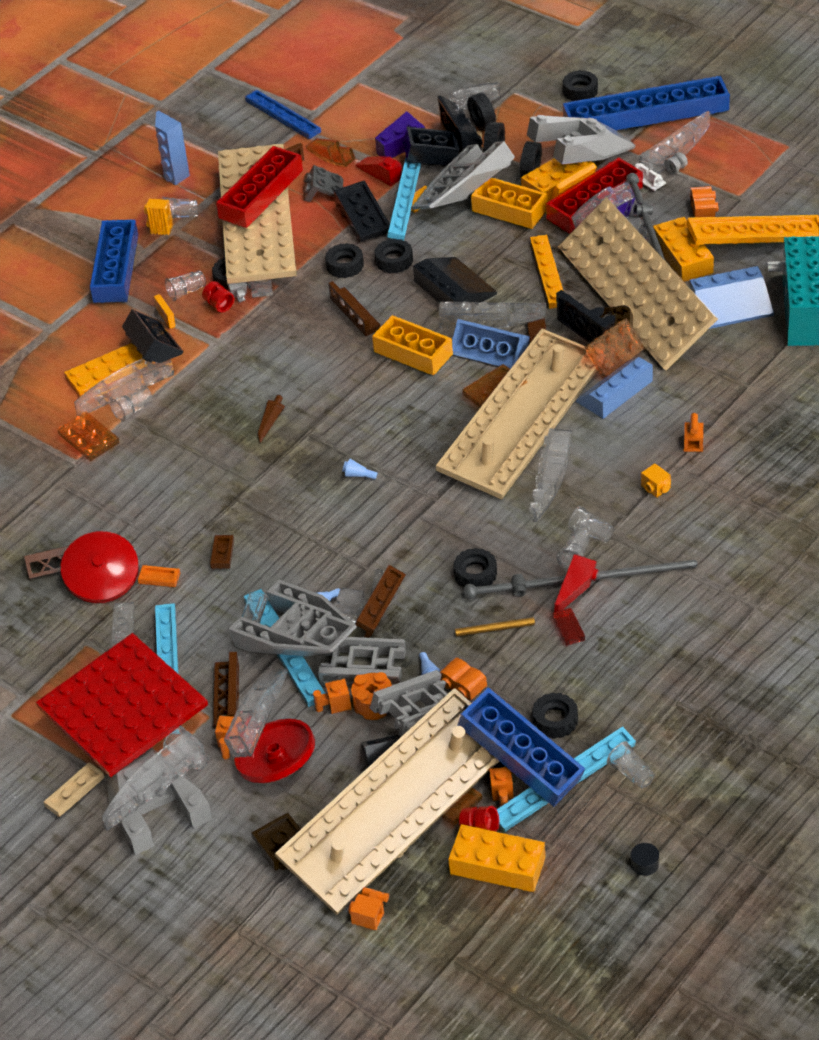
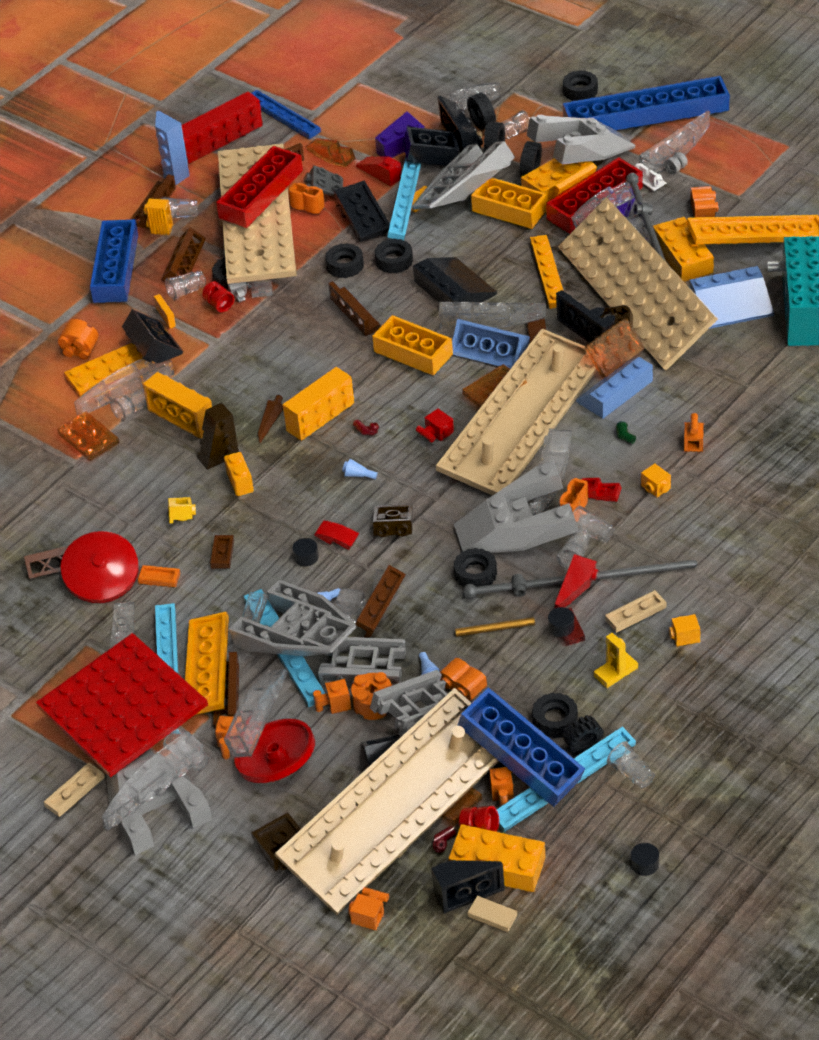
none -> orange brick [58,319,99,360]
none -> reddish brown fence [130,174,176,229]
none -> light orange brick [143,372,212,438]
none -> reddish brown fence [161,227,206,284]
none -> yellow brick [168,497,196,523]
none -> red brick [181,91,263,164]
none -> light orange plate [185,612,229,715]
none -> dark brown wedge [197,402,239,470]
none -> light orange brick [224,452,254,496]
none -> light orange brick [283,367,354,441]
none -> orange brick [288,183,325,214]
none -> black piece [292,538,319,566]
none -> red slope [314,520,359,550]
none -> dark red arm [353,419,379,435]
none -> dark brown plate [373,504,413,537]
none -> red brick [416,408,454,443]
none -> black slope [431,860,505,913]
none -> dark red arm [433,826,456,853]
none -> light grey wedge [454,461,579,553]
none -> tan tile [468,896,517,932]
none -> clear plant [502,110,530,139]
none -> black piece [548,607,574,637]
none -> orange brick [560,478,588,521]
none -> black tyre [563,715,604,755]
none -> red slope [582,478,622,502]
none -> yellow bracket [594,633,638,688]
none -> tan plate [605,590,667,633]
none -> dark green arm [615,421,636,444]
none -> light orange brick [669,614,701,646]

